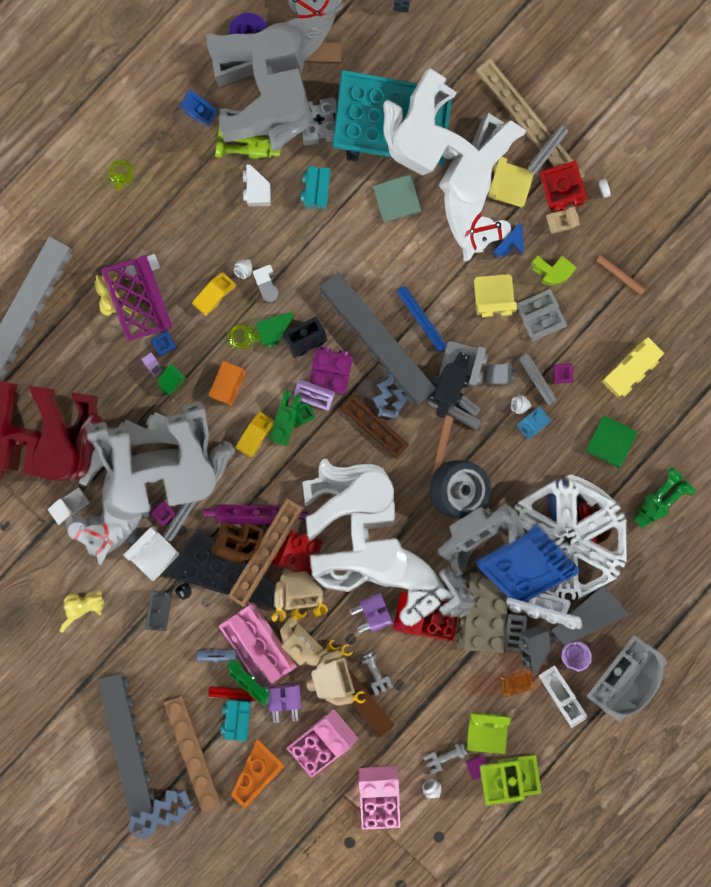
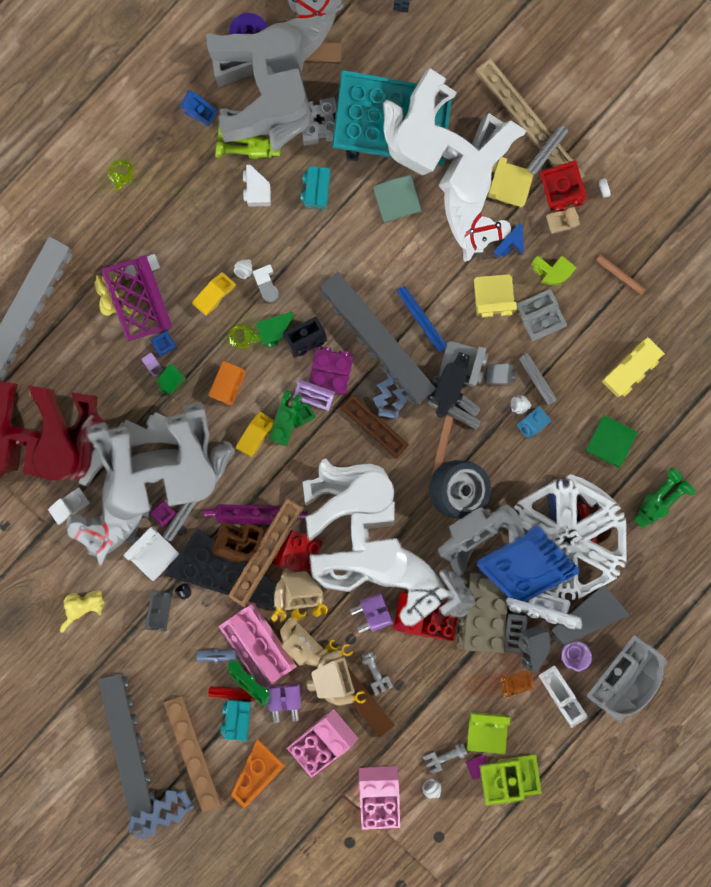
magenta tile [552,363,574,384] -> none

